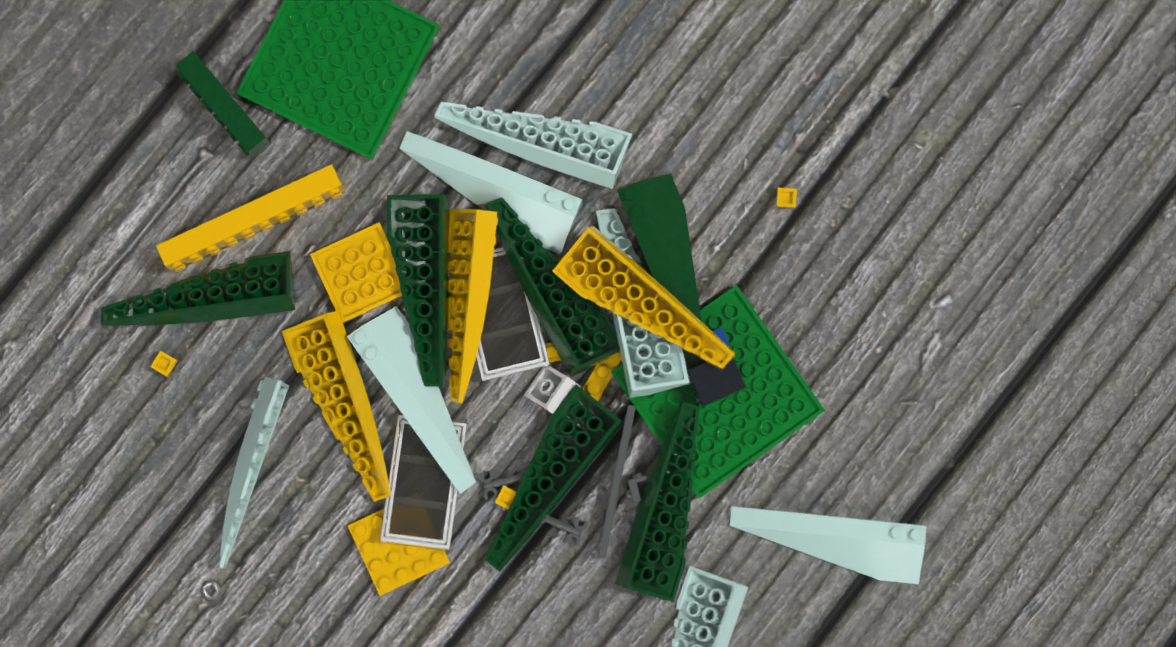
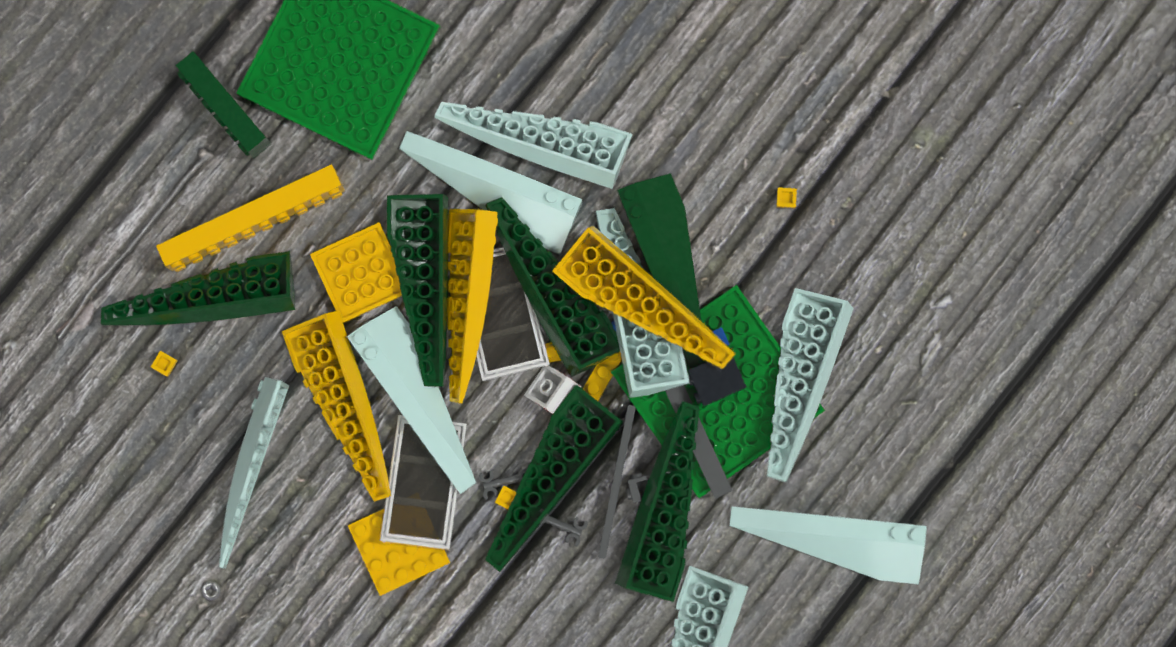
none -> dark grey tile [665,385,732,499]
none -> light aqua wedge [767,288,854,482]

